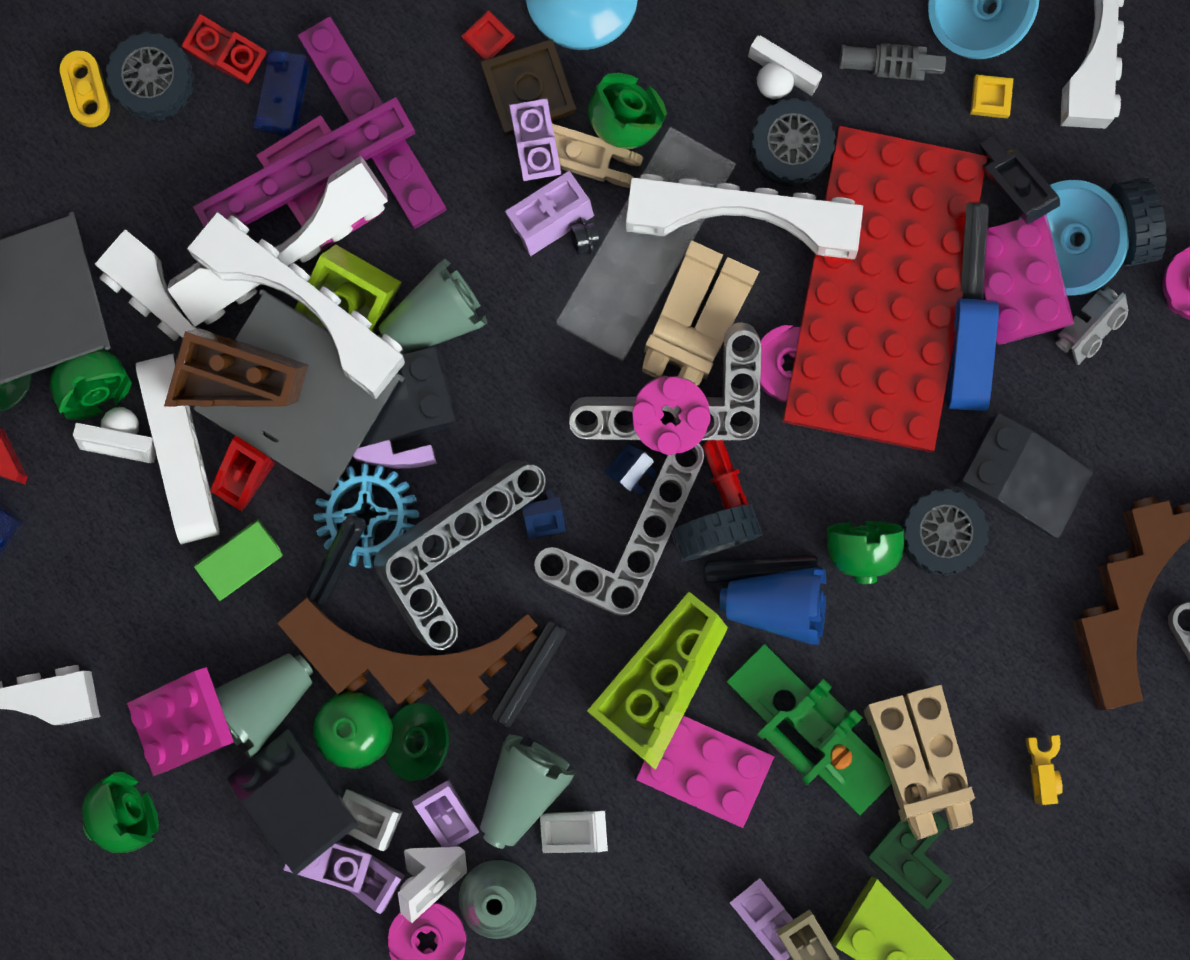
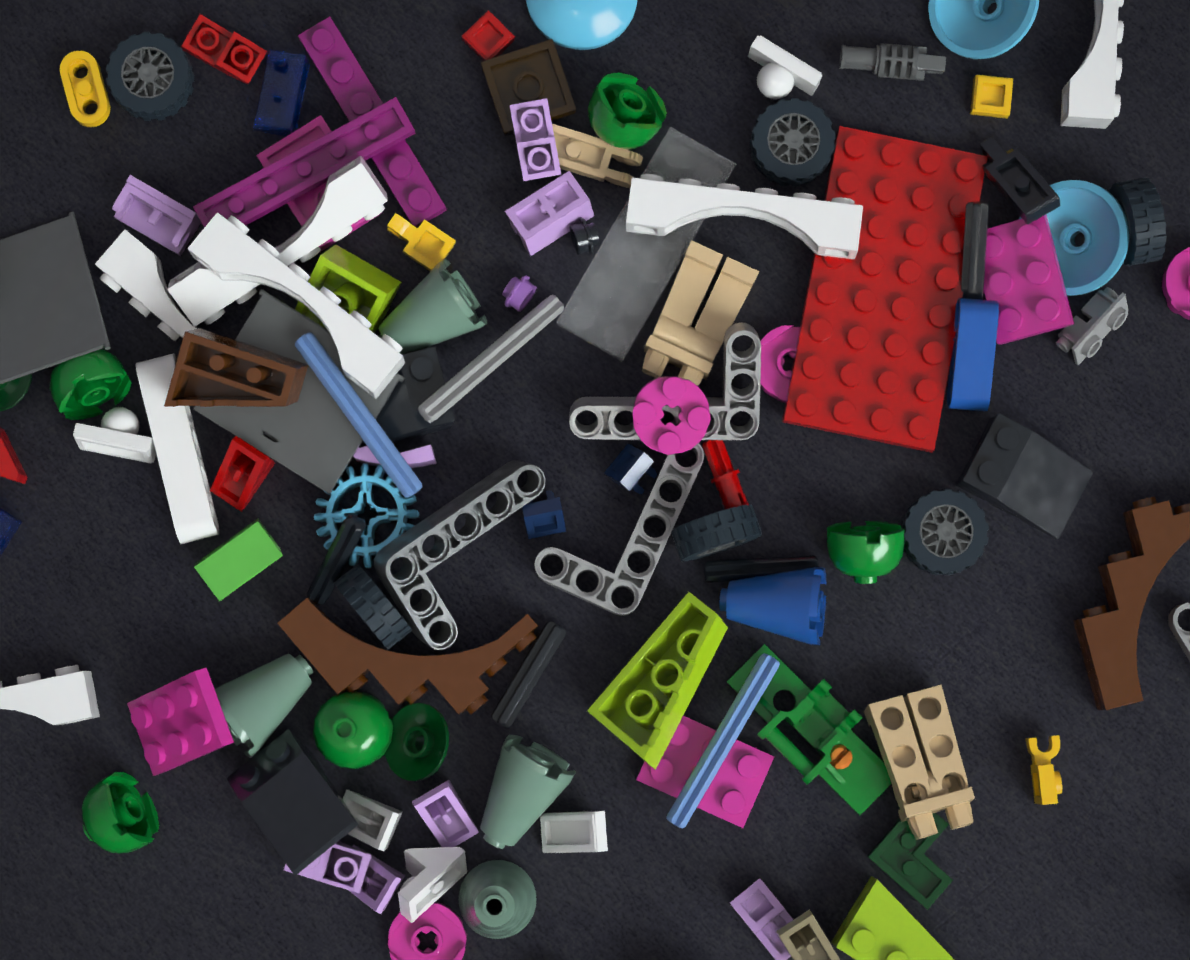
none -> lavender hinge [112,175,201,256]
none -> medium blue axle [295,332,423,497]
none -> black wheel [333,564,412,650]
none -> yellow plate [387,213,456,271]
none -> light grey axle [418,295,564,423]
none -> medium lavender plate [502,275,537,312]
none -> medium blue axle [666,653,780,828]

